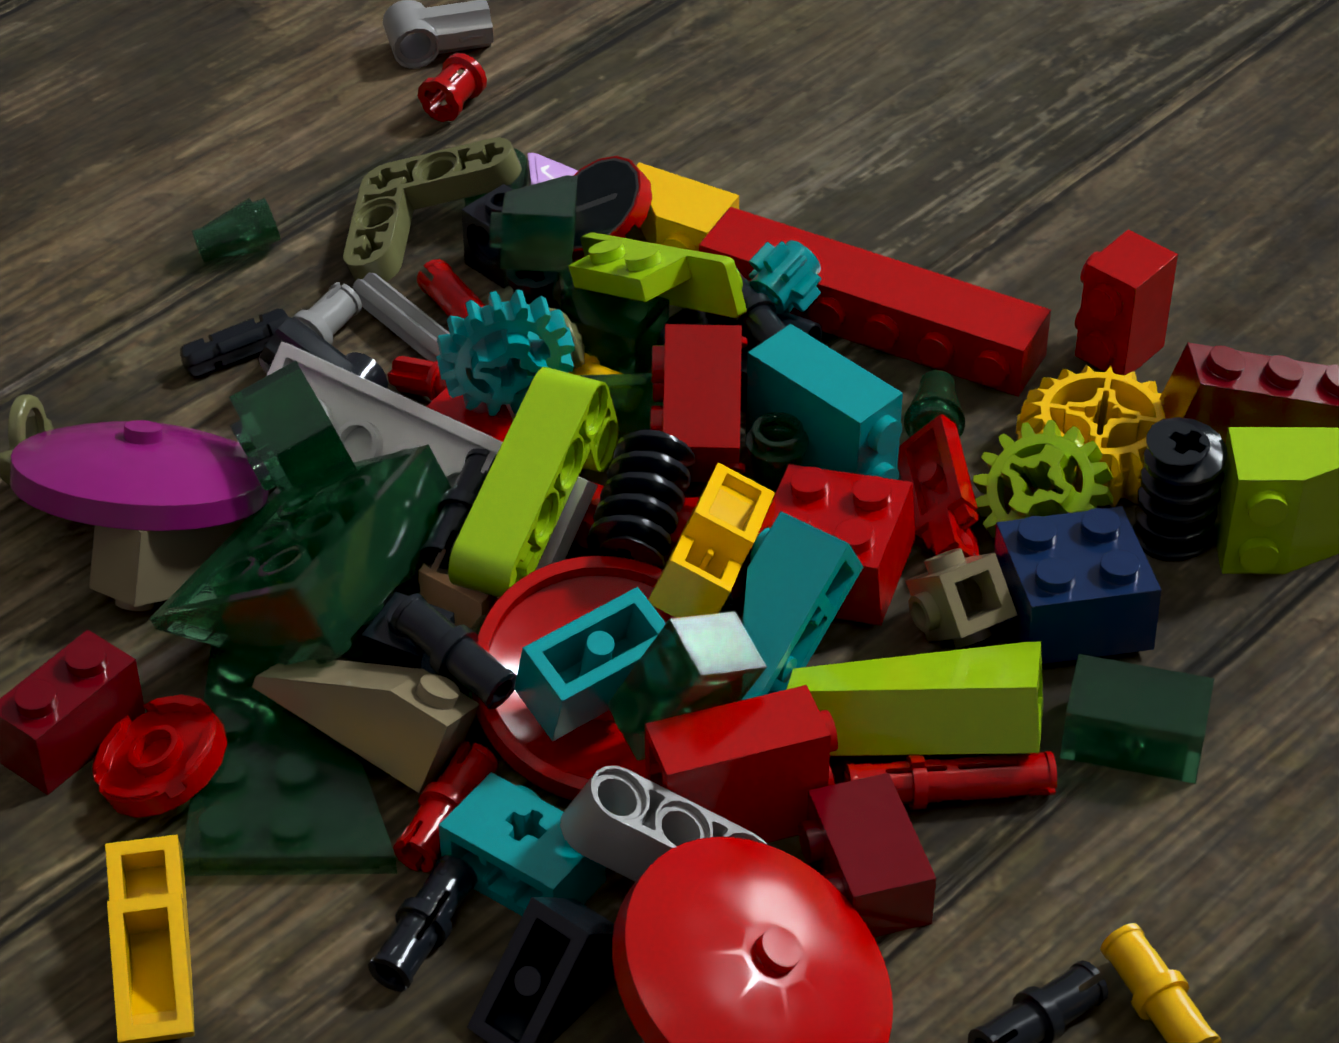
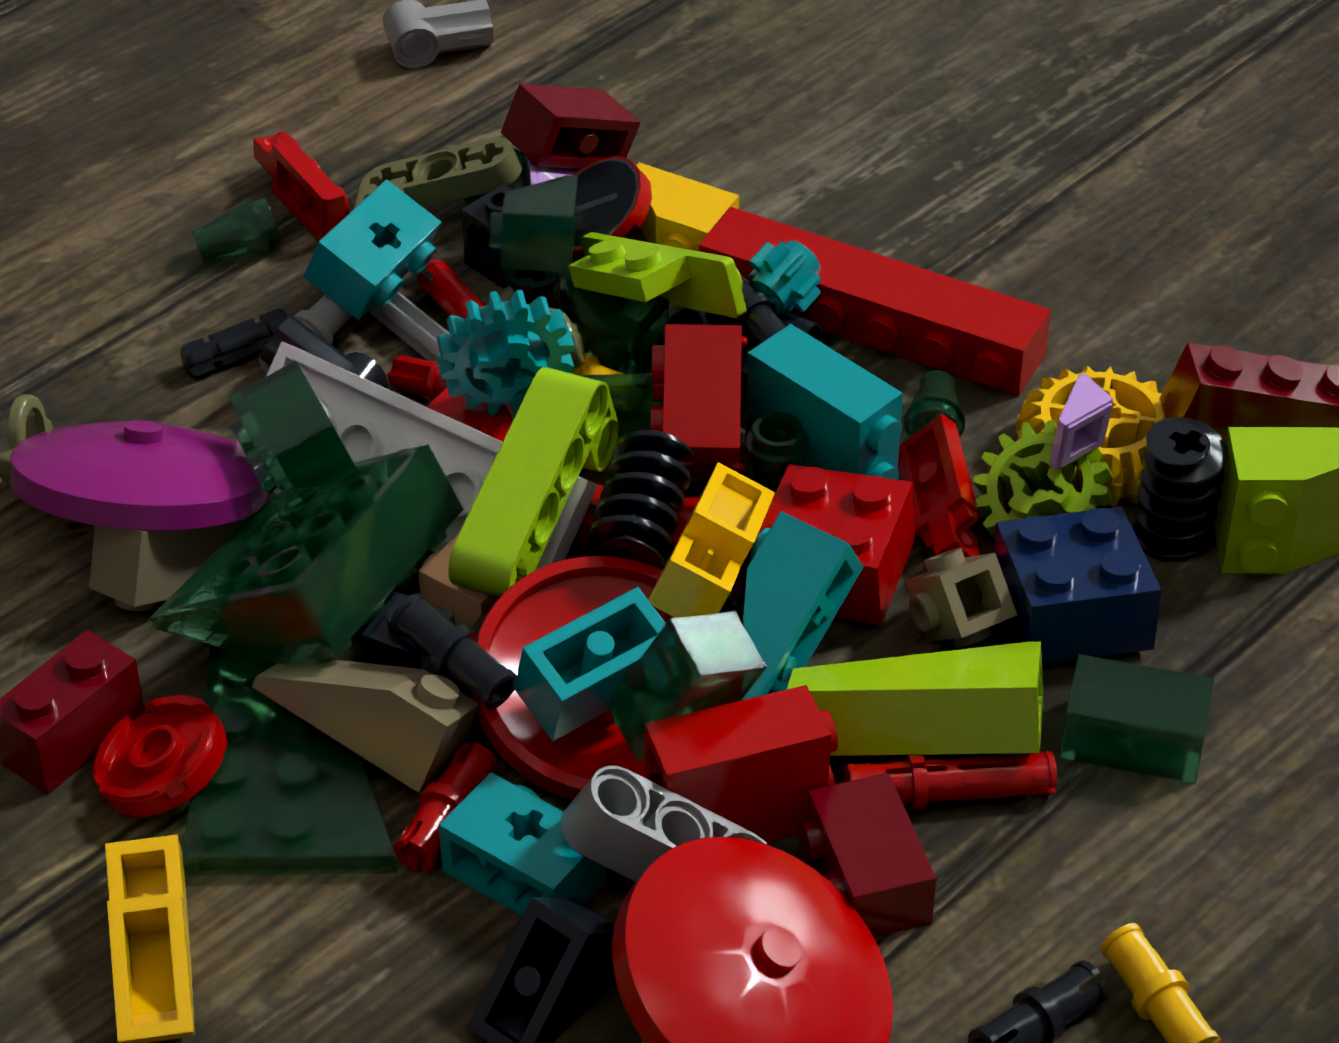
black pin [368,855,478,992] -> none
red bush [417,53,487,122] -> none
black pin [420,448,497,574] -> none
red brick [1075,229,1178,376] -> none
none -> red hinge [253,131,350,242]
none -> teal brick [303,179,442,320]
none -> dark red brick [500,83,641,168]
none -> lavender slope [1049,373,1113,470]

